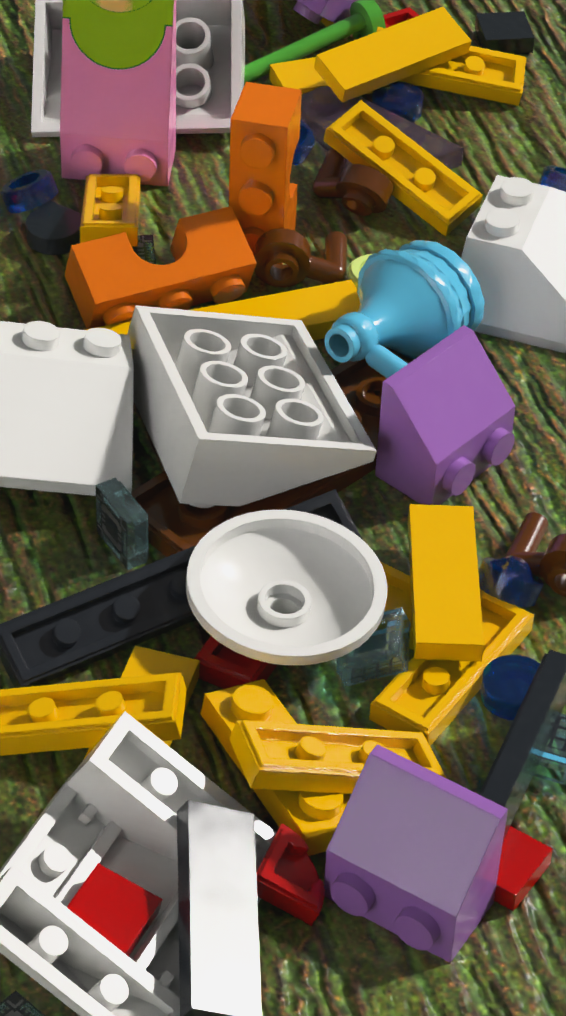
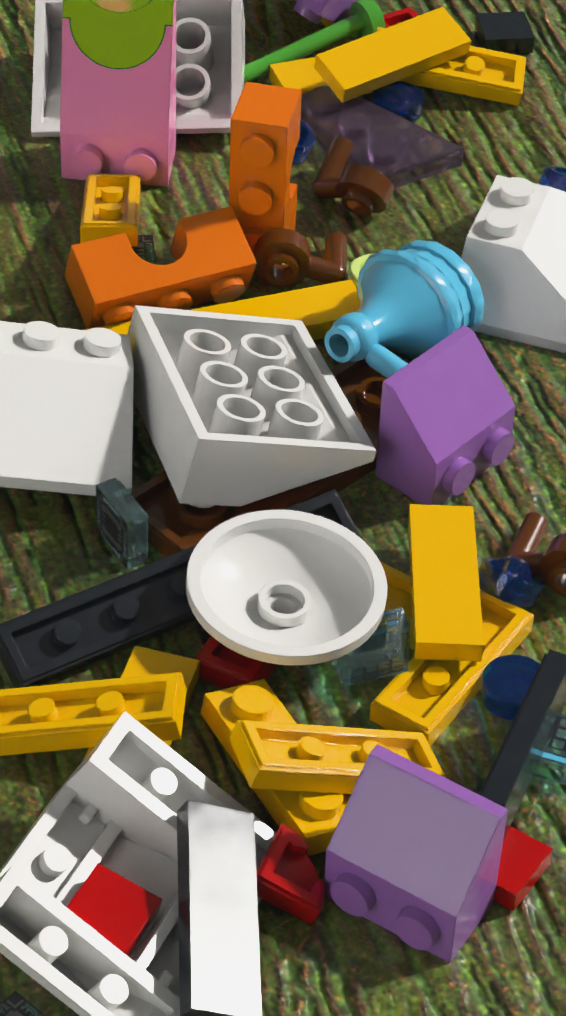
clear blue tile [0,169,59,213] -> none
black tile [25,199,81,255] -> none
yellow tile [323,100,483,237] -> none

